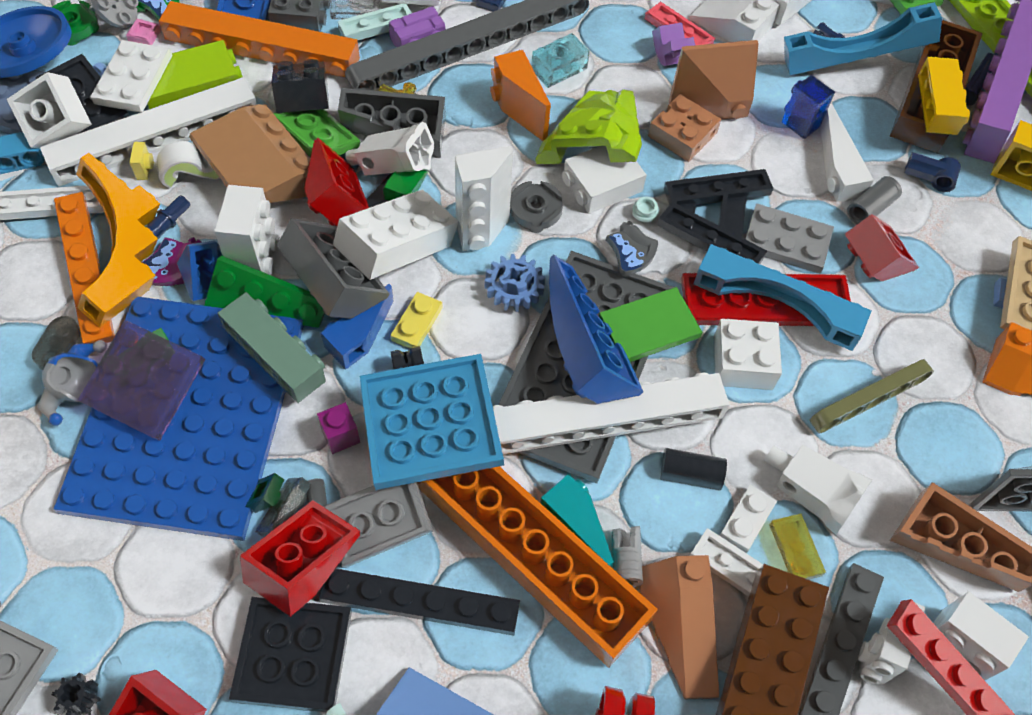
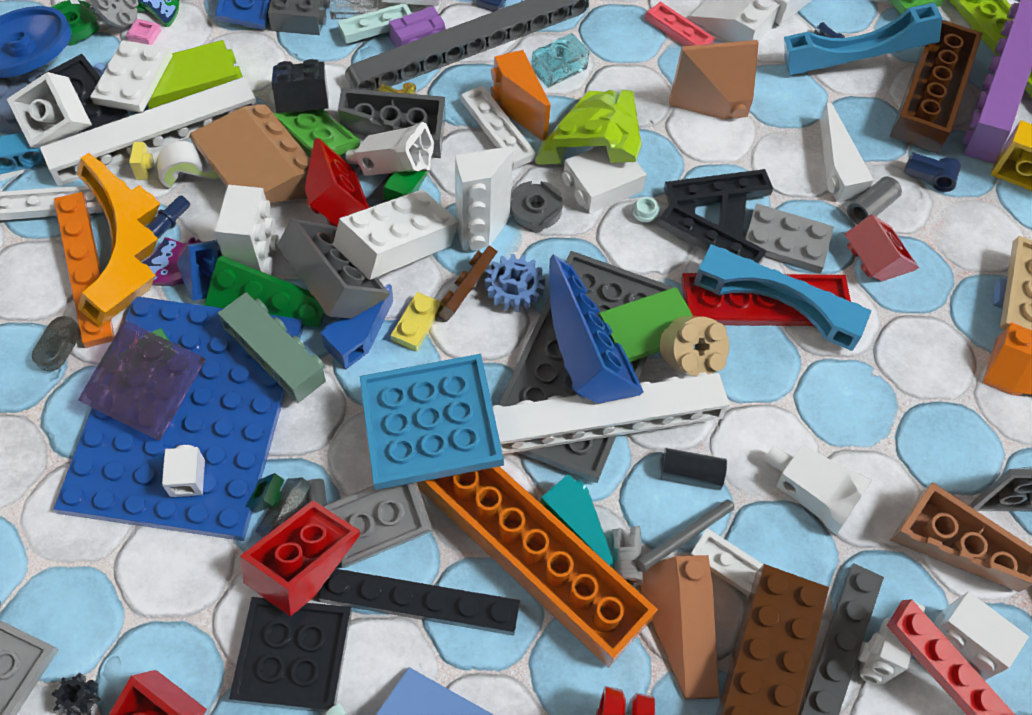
light grey piece [38,340,107,426] -> none
orange brick [159,1,360,78] -> none
magenta brick [317,402,361,454] -> none
black wheel [390,346,424,369] -> none
dark grey arm [605,221,658,276] -> none
nougat piece [648,94,721,162] -> none
medium lavender brick [652,23,695,66] -> none
white brick [714,319,782,390] -> none
white plate [719,484,777,553] -> none
clear yellow plate [769,514,826,580] -> none
clear blue brick [782,74,835,139] -> none
olive beam [810,359,934,434] -> none
yellow brick [918,57,970,135] -> none
dark blue axle [965,52,998,106] -> none
none -> white brick [162,445,205,497]
none -> white sticker [189,208,220,242]
none -> reddish brown plate [437,245,498,322]
none -> white plate [461,85,536,170]
none -> dark grey bar [636,499,735,572]
none -> tan brick [660,316,729,376]

